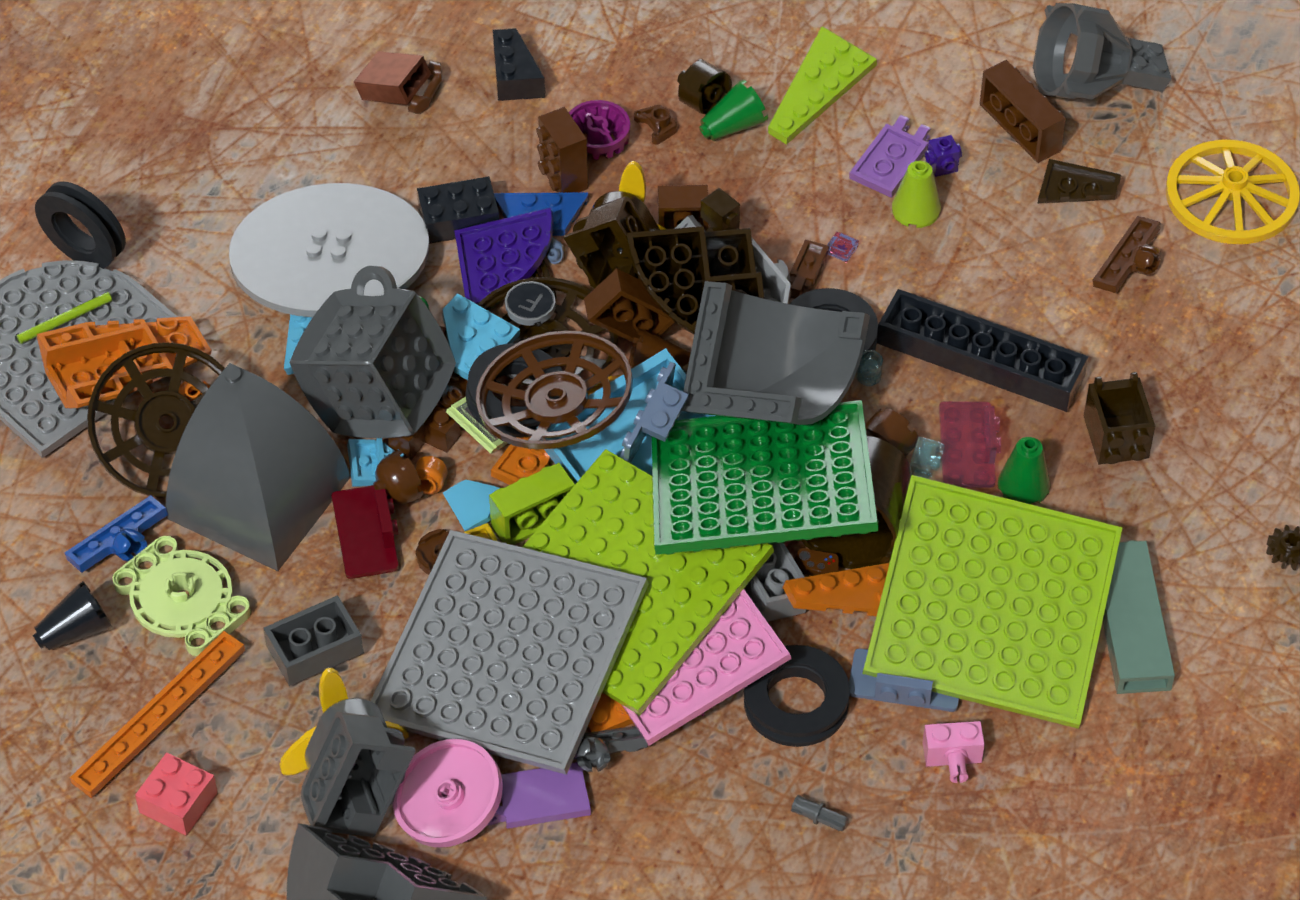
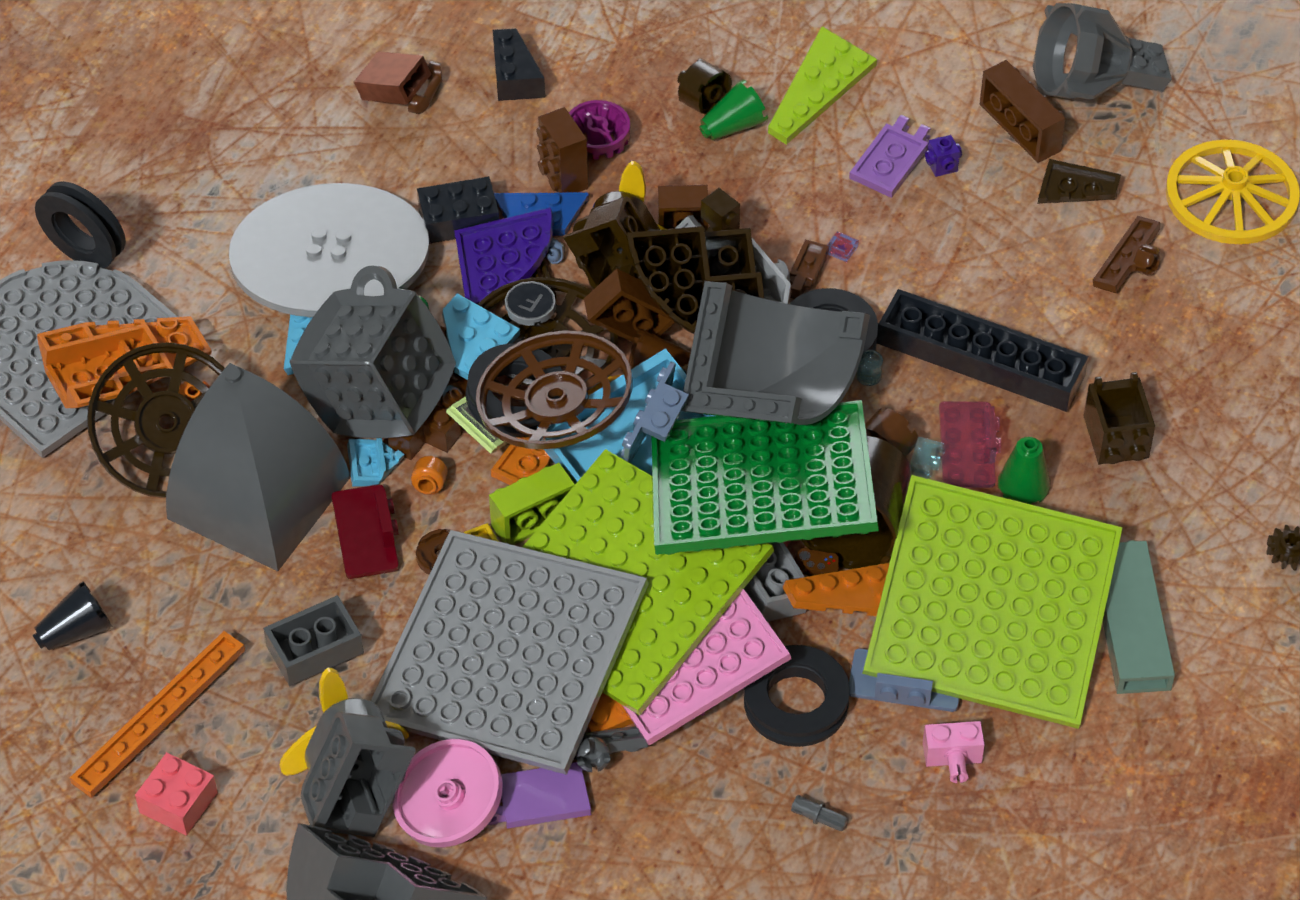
lime bar [16,292,112,344] -> none
blue plate [65,495,168,573] -> none
yellowish green piece [112,536,251,656] -> none
reddish brown cylinder [373,450,423,504] -> none
medium azure slope [443,479,499,531] -> none
reddish brown piece [634,105,677,145] -> none
lime cone [892,161,941,228] -> none

